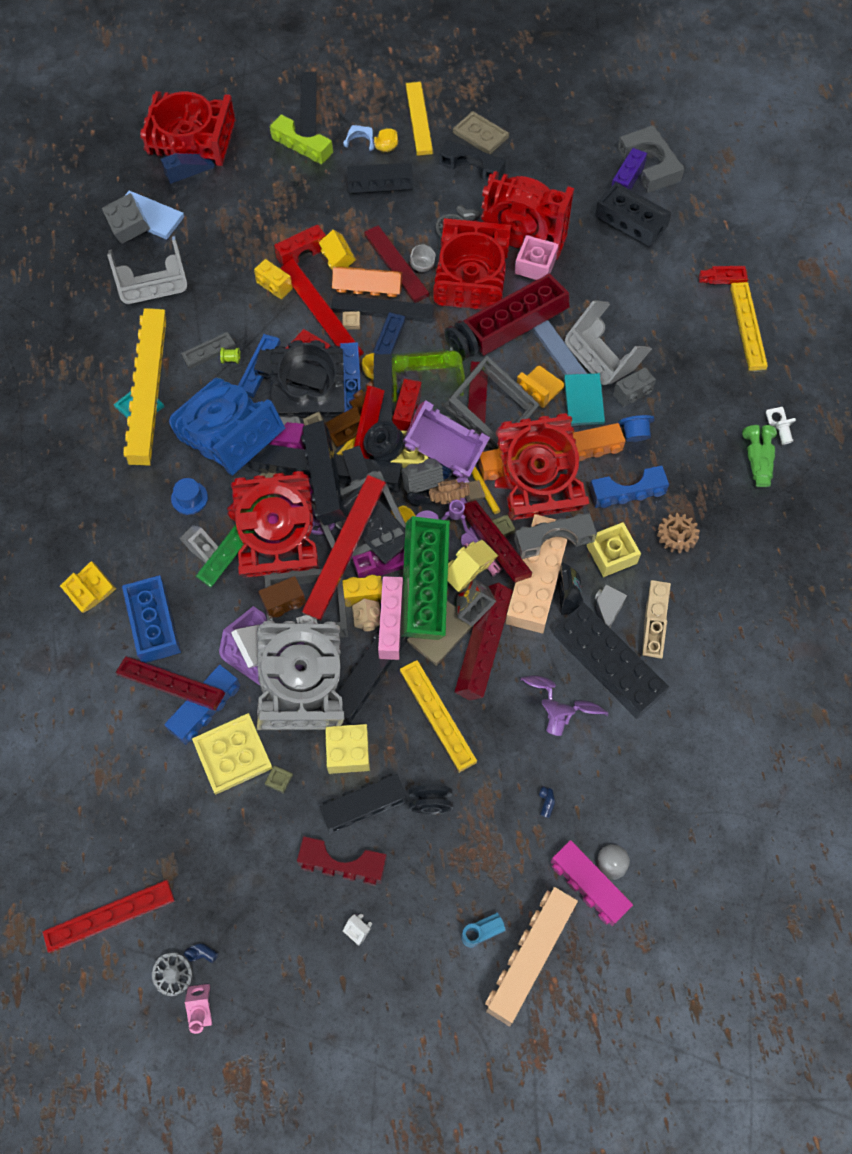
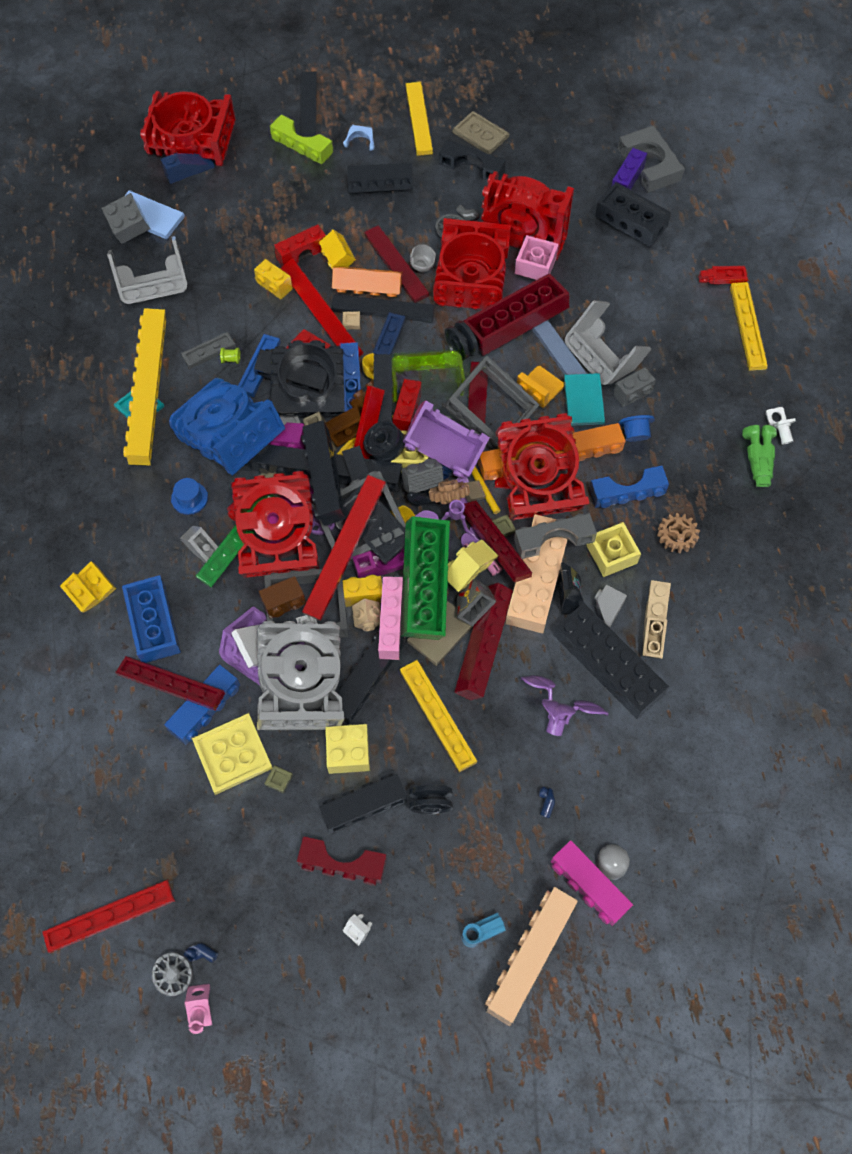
yellow hair [374,129,398,152] -> none

